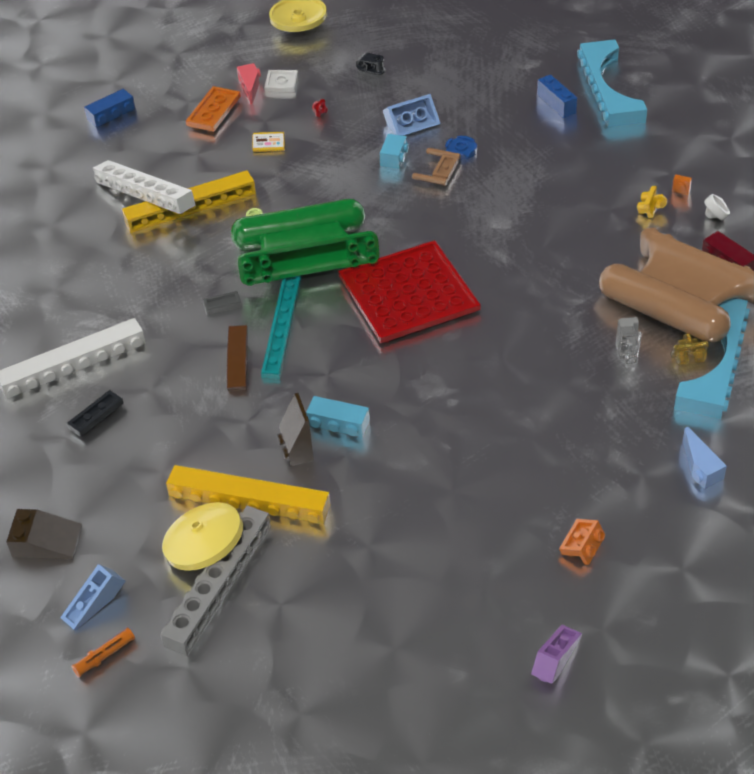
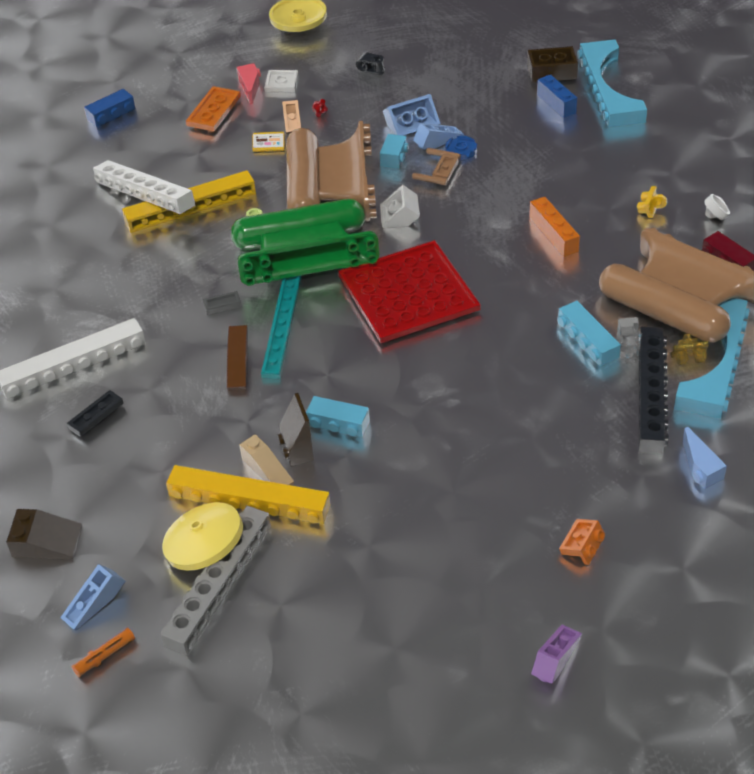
orange plate [672,174,692,195] -> none
none -> tan slope [239,434,294,485]
none -> light nougat slope [282,100,301,134]
none -> medium nougat piece [286,121,377,222]
none -> white slope [380,185,420,228]
none -> light blue slope [413,123,464,150]
none -> dark brown brick [527,46,578,83]
none -> orange brick [529,196,580,257]
none -> medium azure brick [557,301,621,366]
none -> black brick [639,327,669,454]

